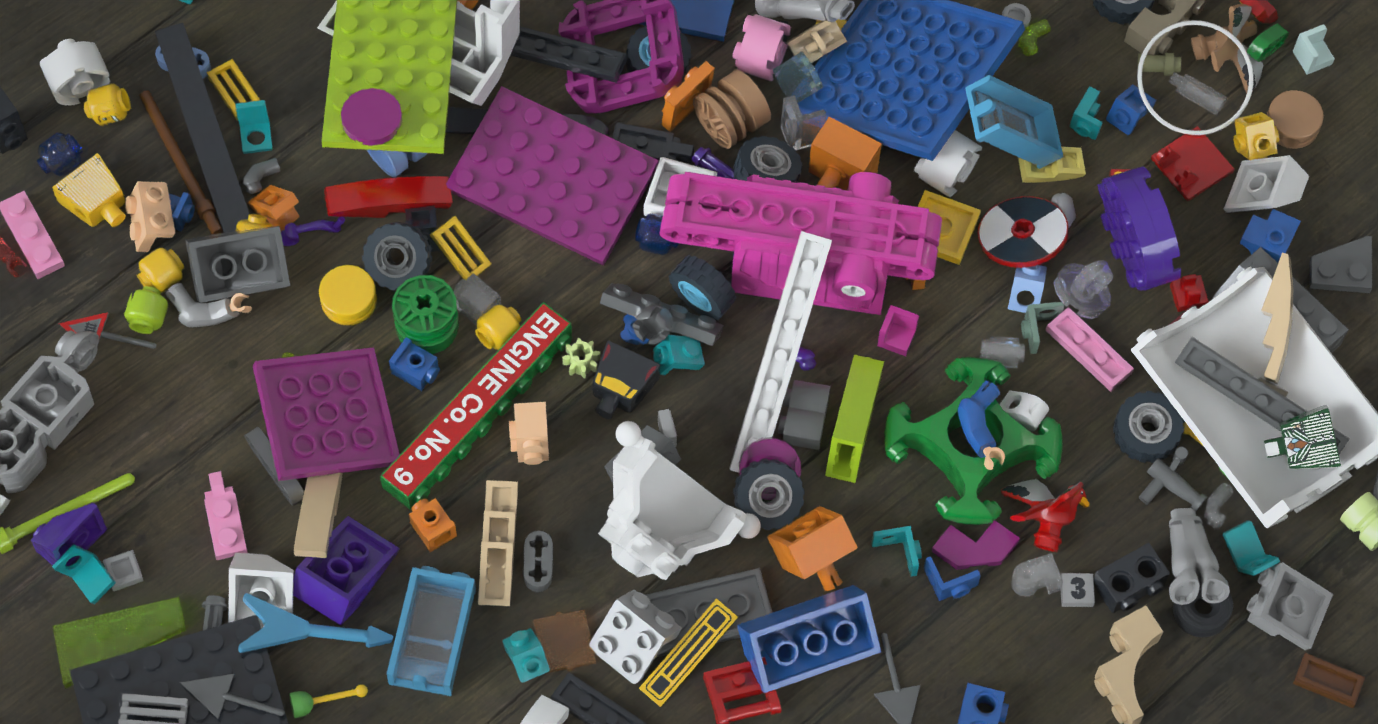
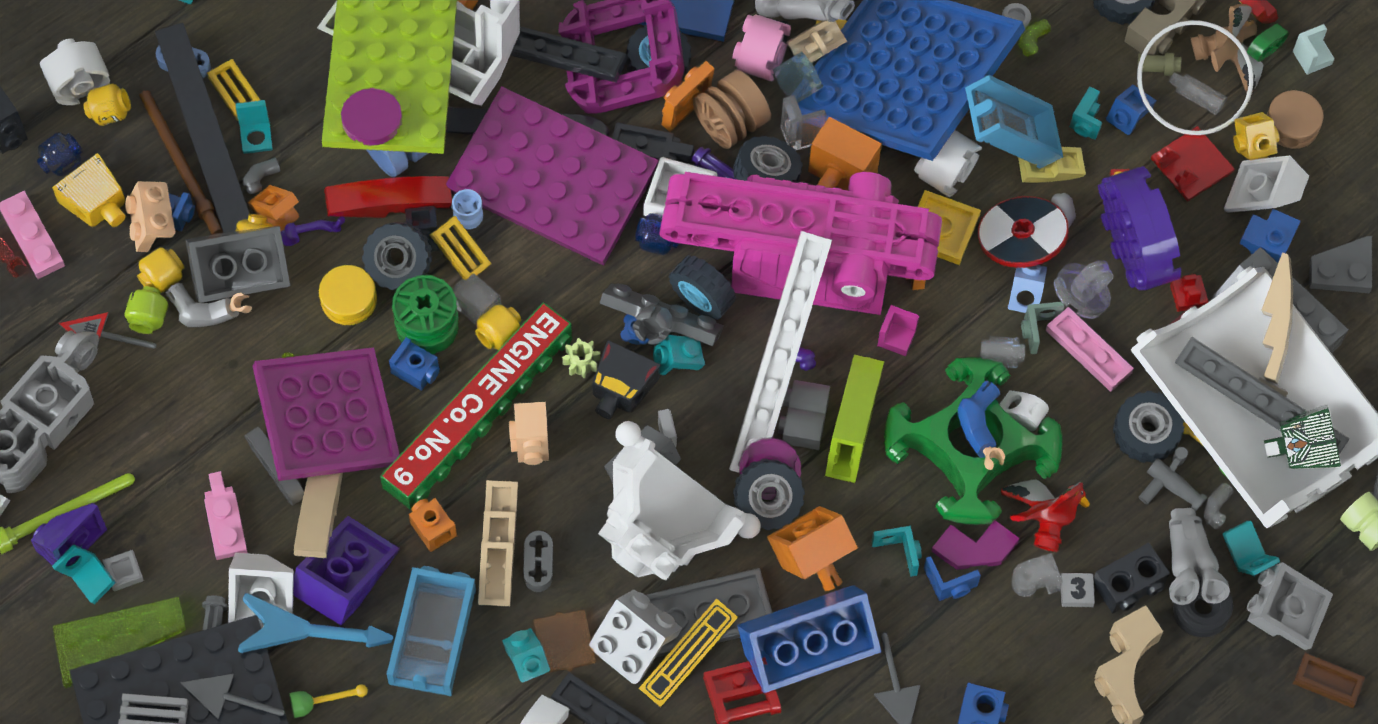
none -> light blue wheel [452,189,483,229]

